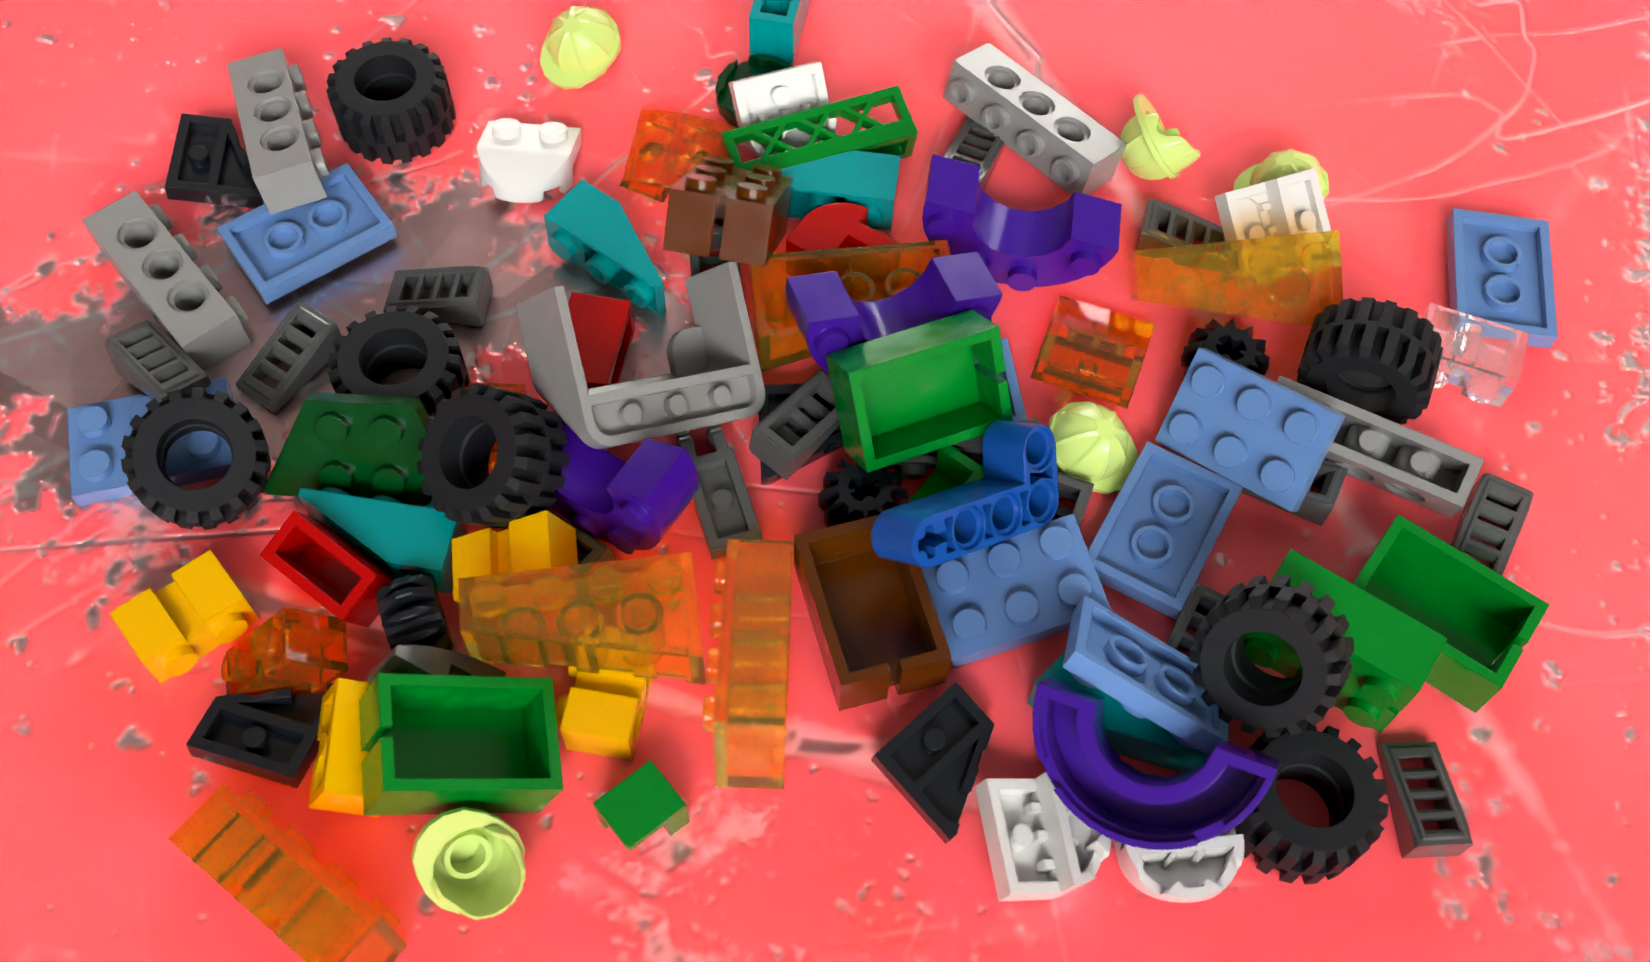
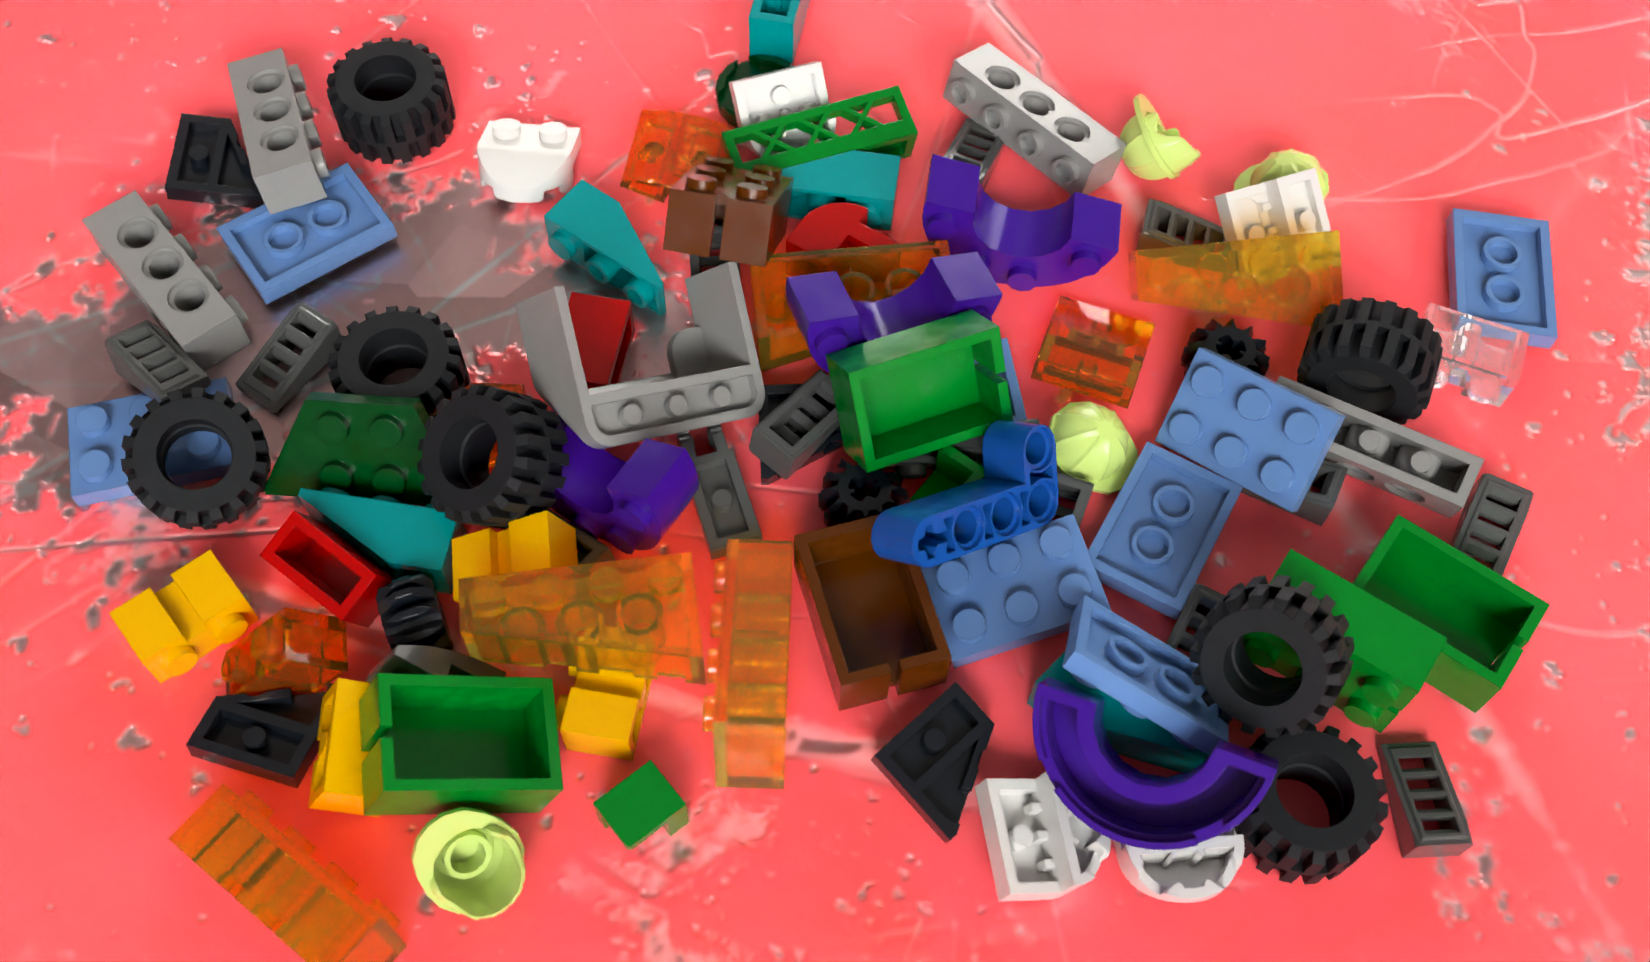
dark grey slope [383,266,493,327] -> none
yellowish green piece [540,5,621,89] -> none

